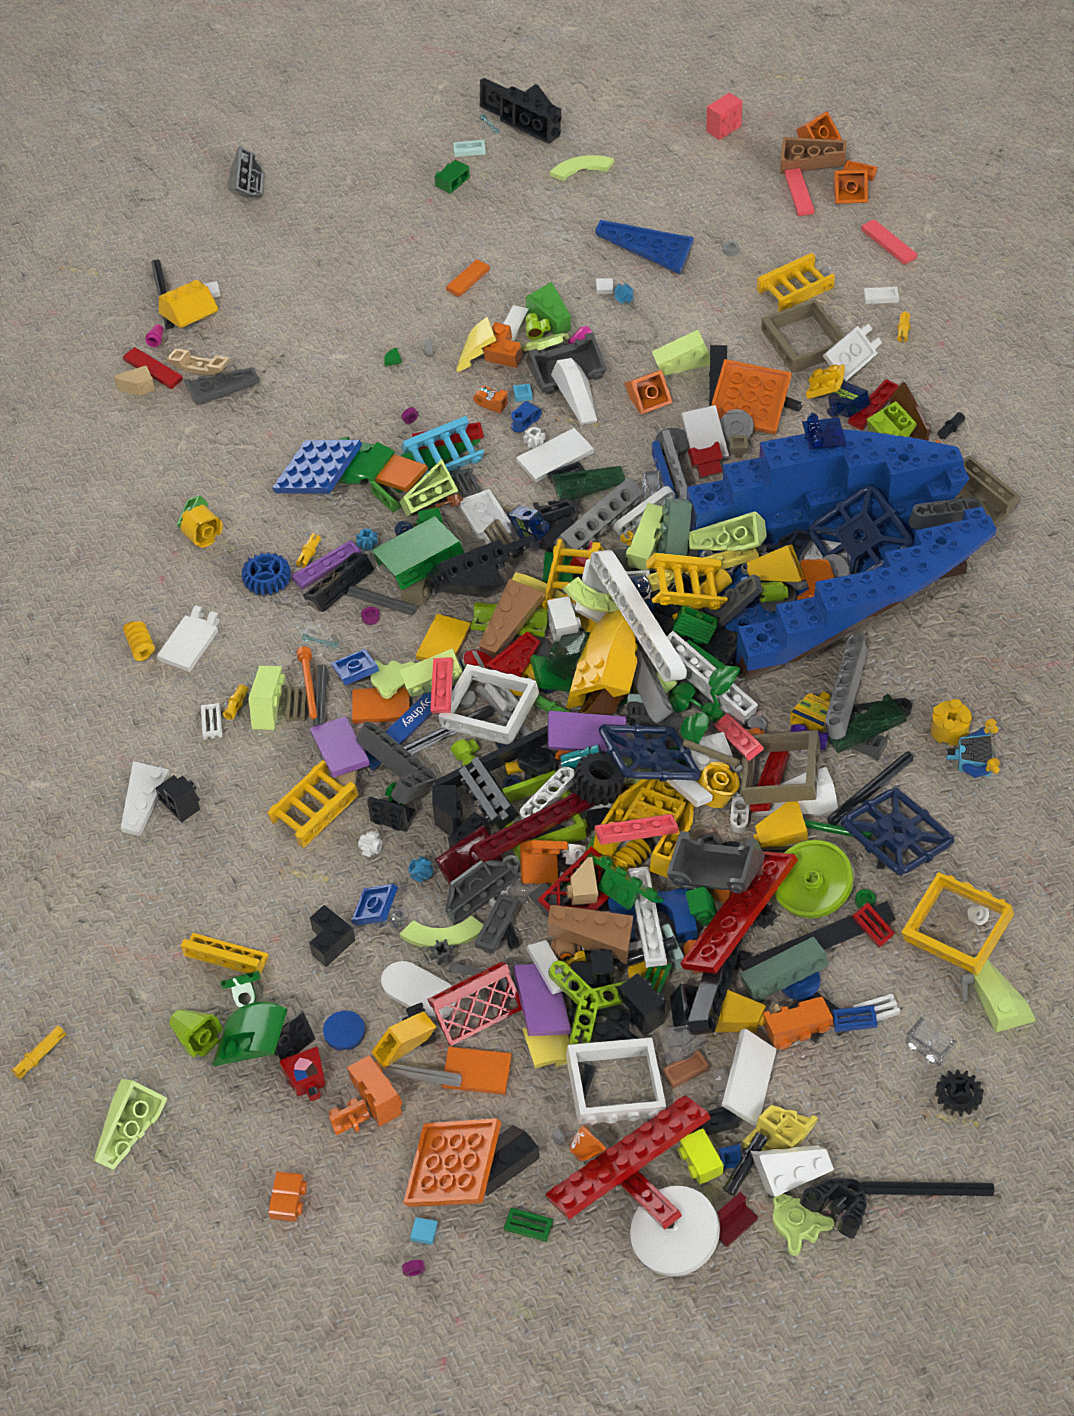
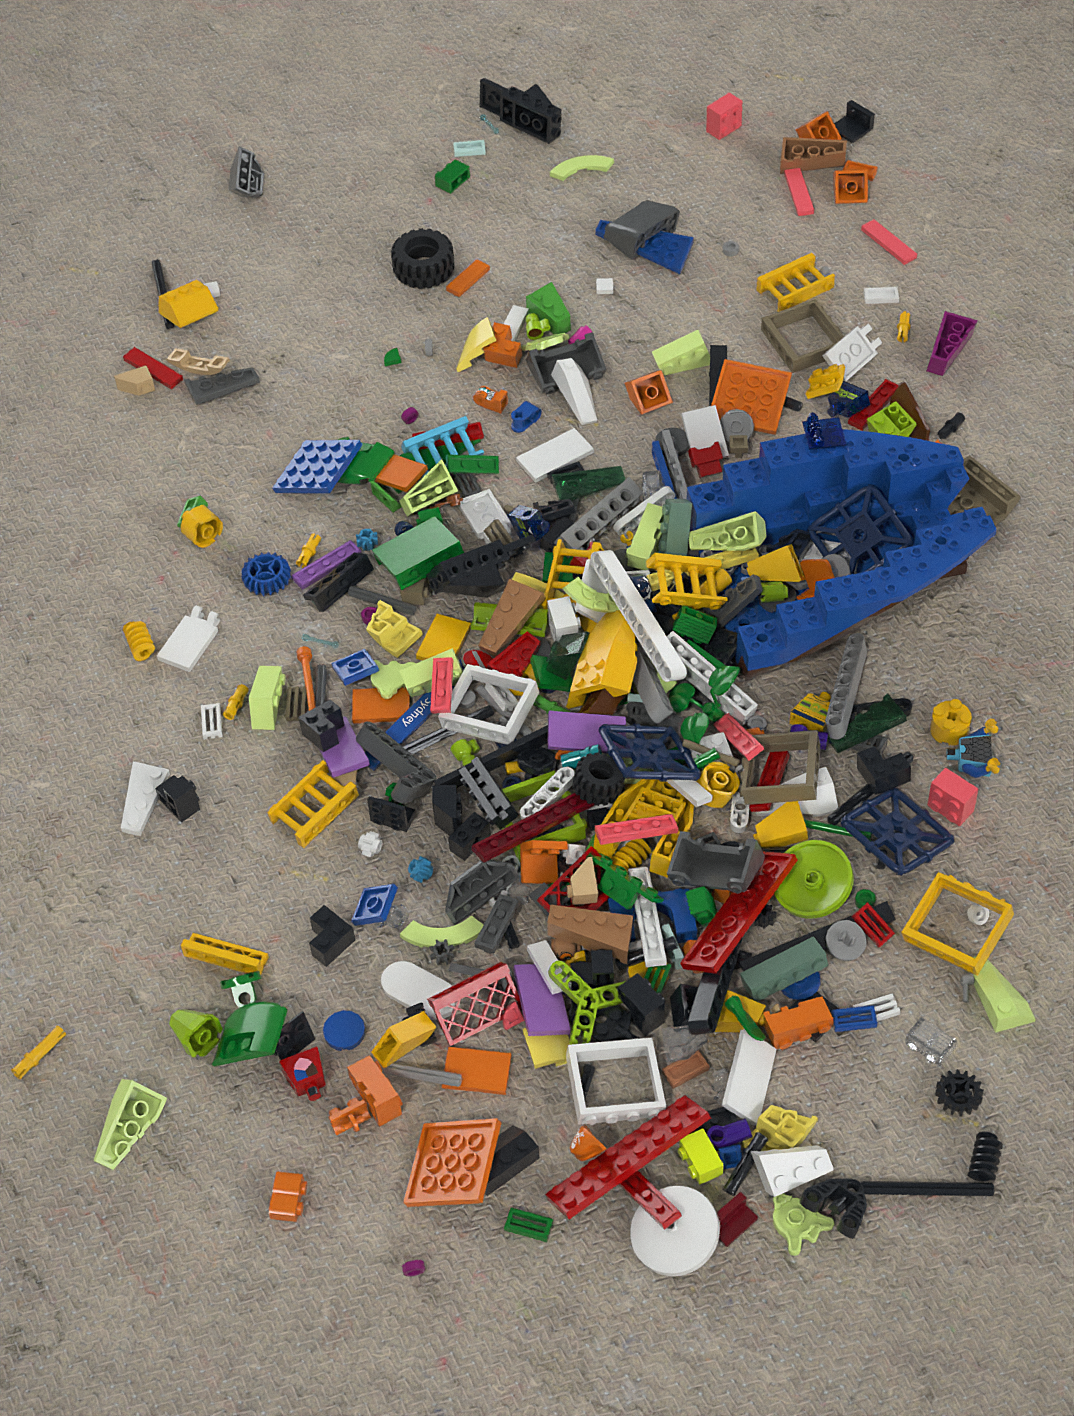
dark pink cone [145,324,163,347] -> none
medium azure tile [410,1217,438,1245] -> none
dark red tile [435,826,503,886] -> none
medium azure tile [513,384,533,402] -> none
white gear [523,427,545,449] -> none
light grey hand [552,1128,577,1145] -> none
dark azure gear [614,283,634,304] -> none
dark grey beam [908,497,988,529] -> none
none -> black brick [298,700,345,752]
none -> light yellow slope [366,600,423,658]
none -> black tyre [391,228,455,289]
none -> green tile [446,455,499,474]
none -> coral tile [503,1001,525,1030]
none -> dark grey windscreen [604,200,680,260]
none -> green pin [694,747,720,769]
none -> dark purple piece [707,1118,753,1153]
none -> green piece [724,996,766,1041]
none -> light grey piece [825,920,866,961]
none -> black bracket [834,100,875,143]
none -> black brick [857,746,911,795]
none -> magenta wedge [926,311,978,376]
none -> coral brick [927,767,979,826]
none -> black piece [968,1131,1003,1182]

